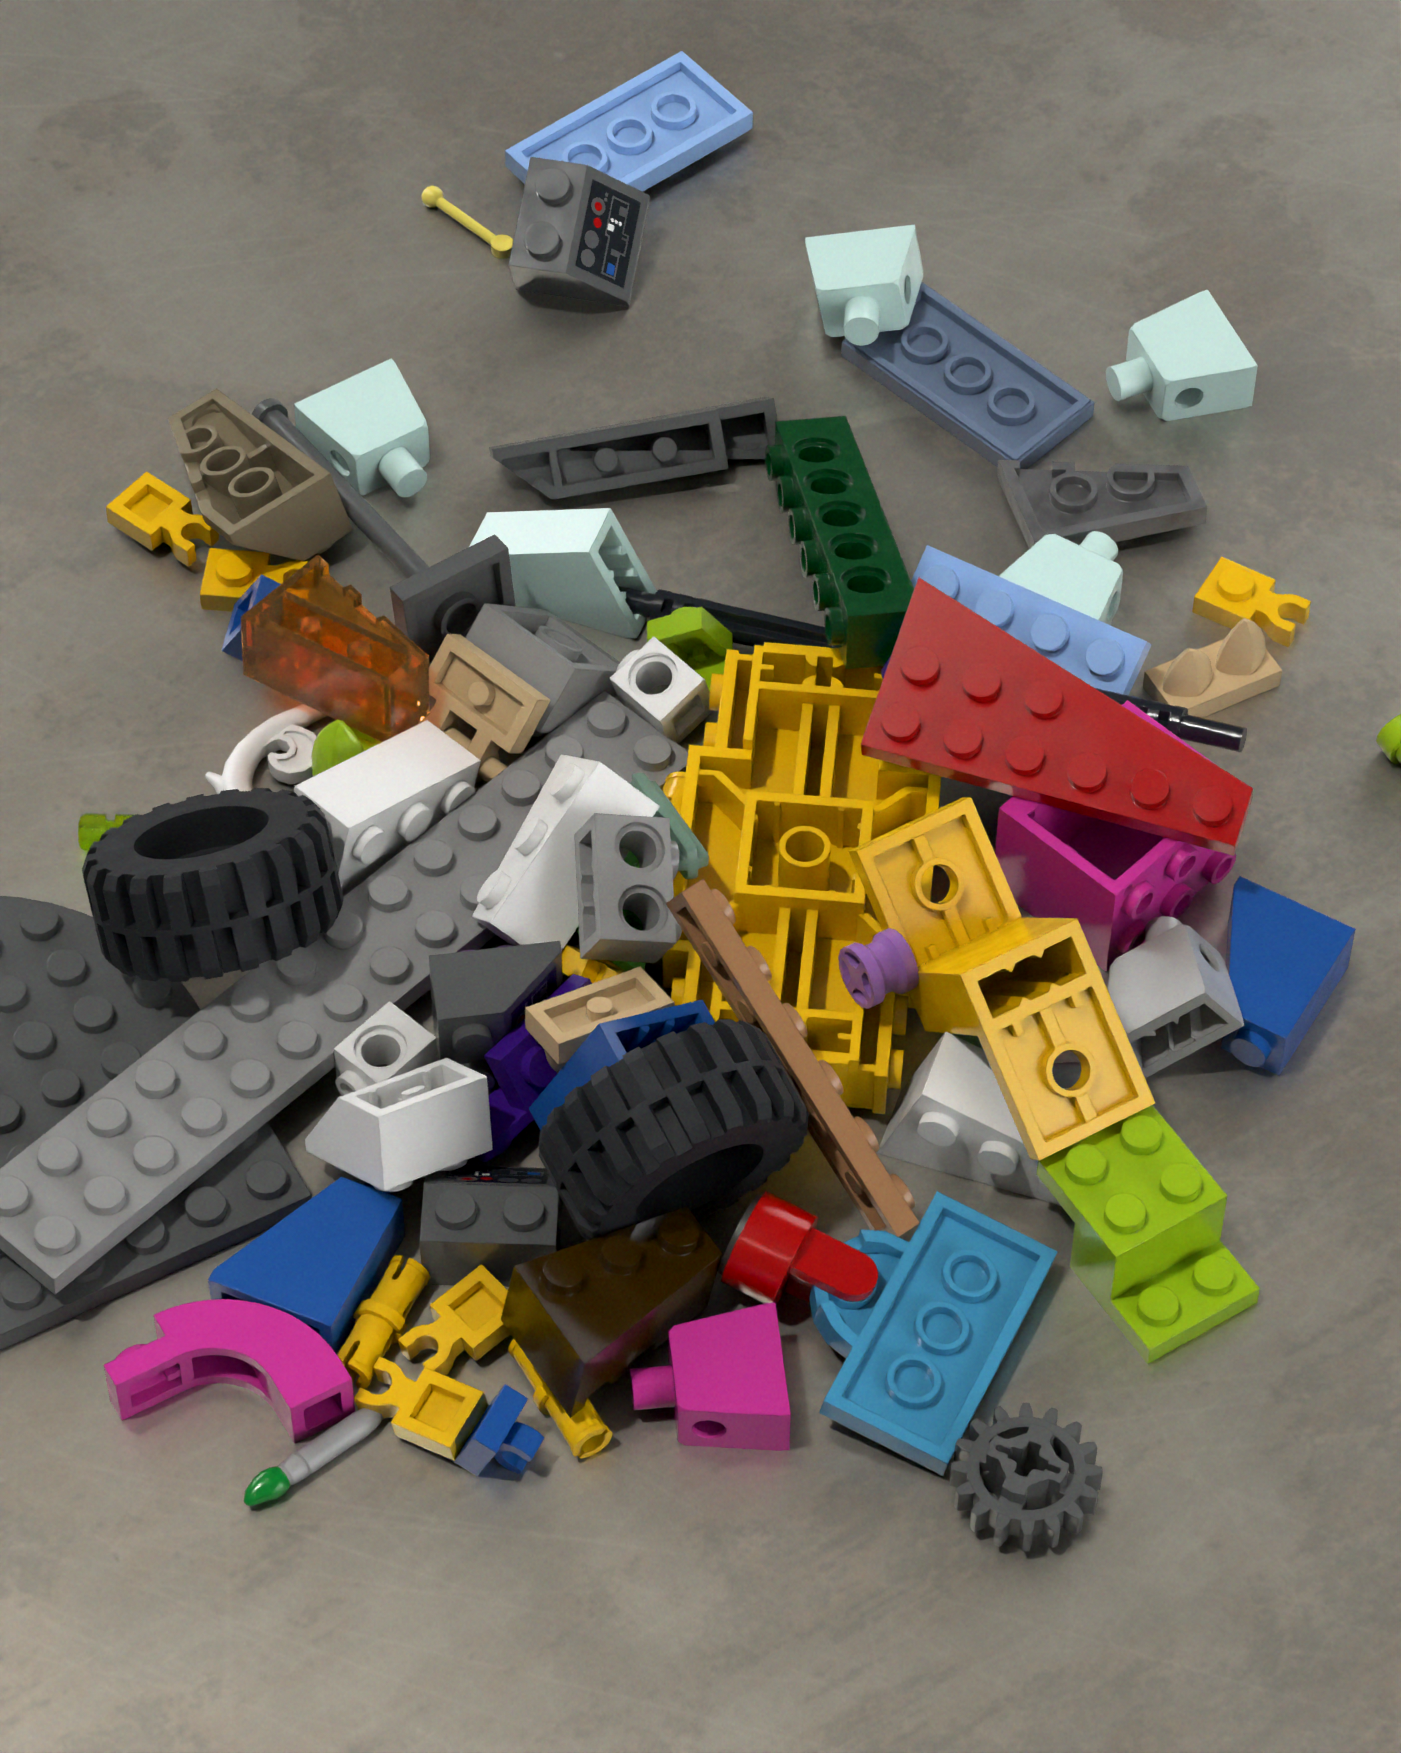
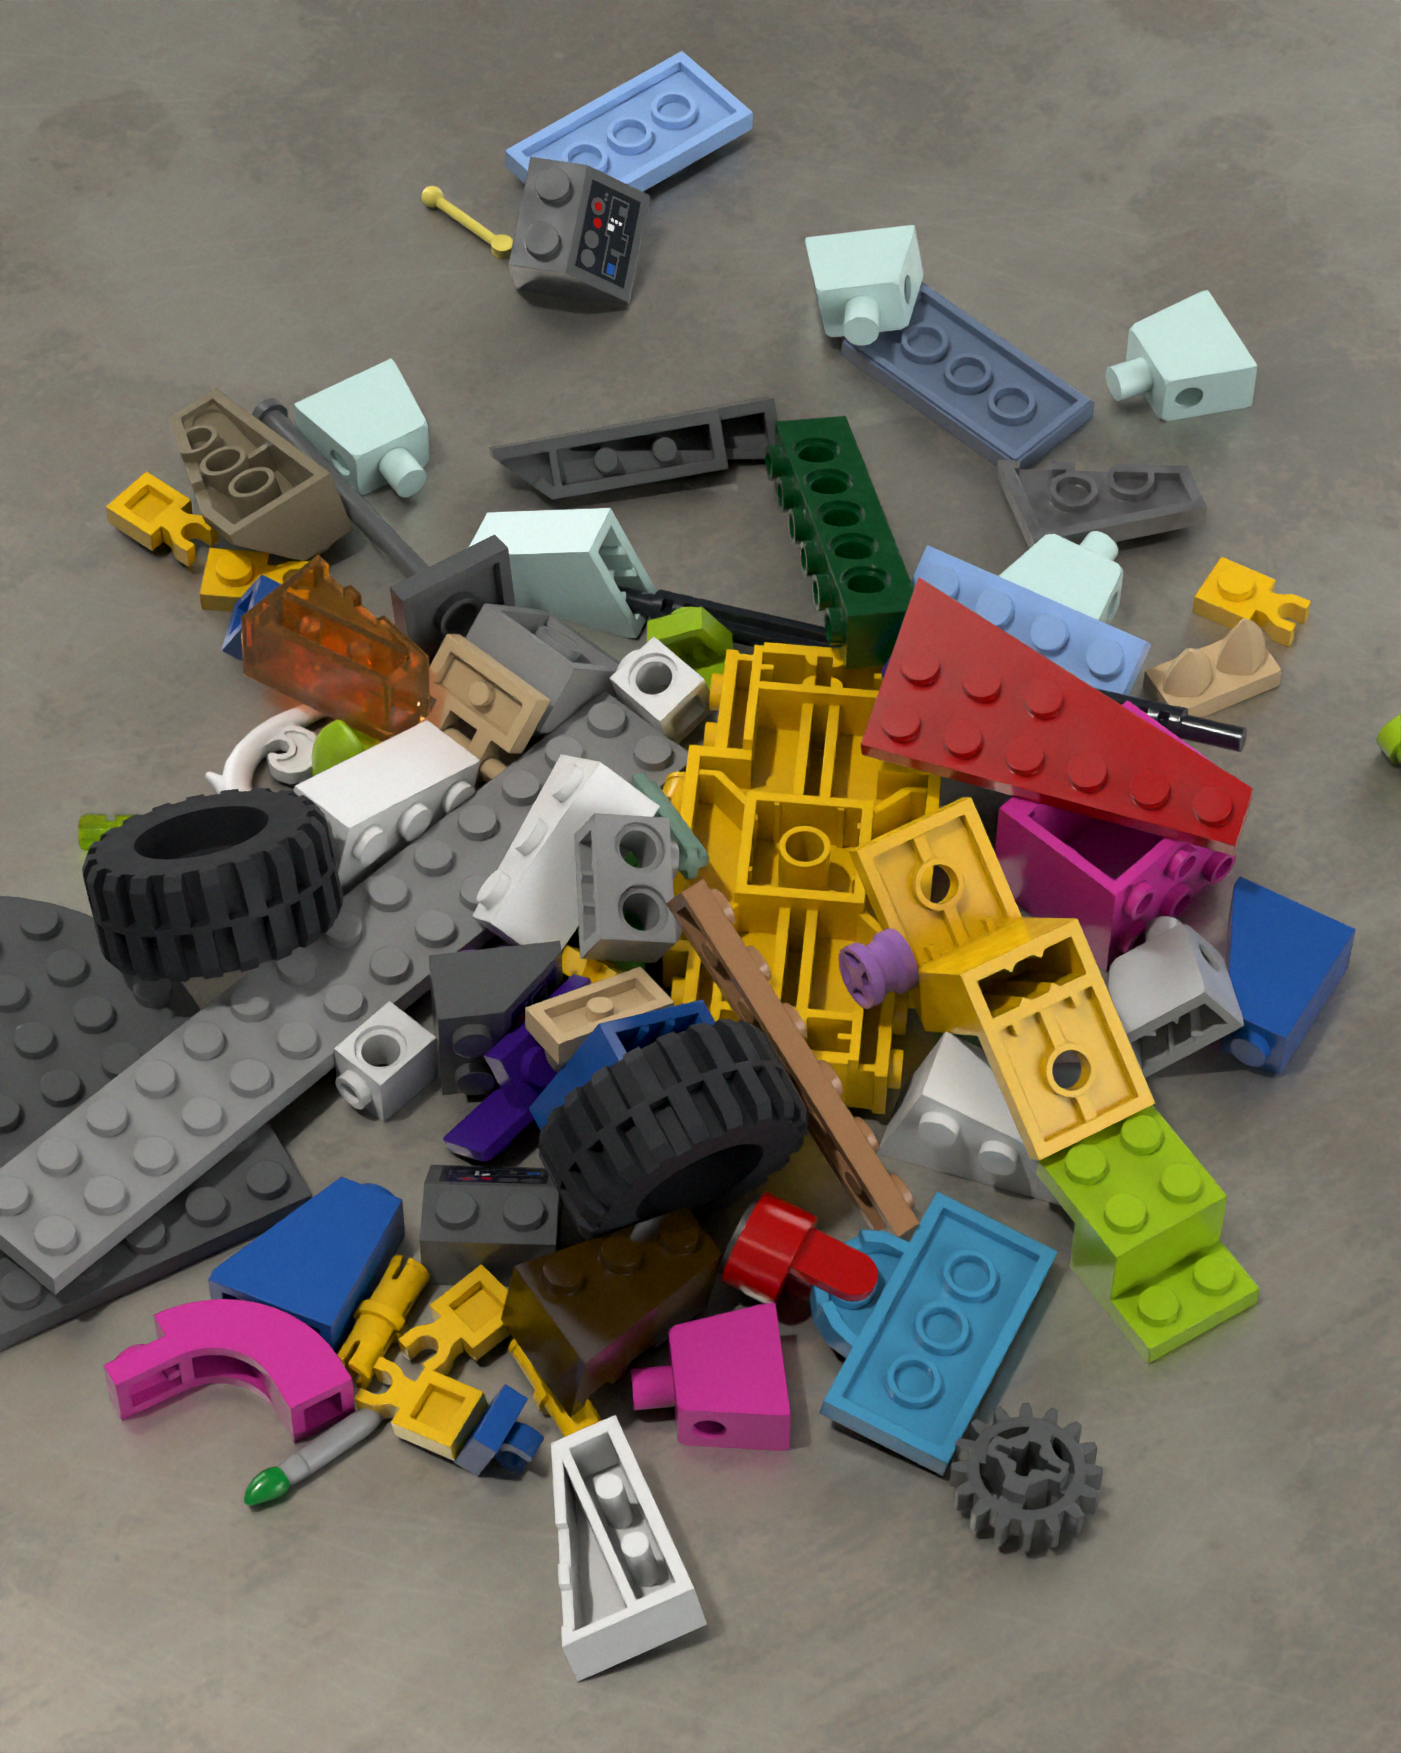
white slope [305,1058,493,1192] -> none
none -> white wedge [551,1415,707,1682]

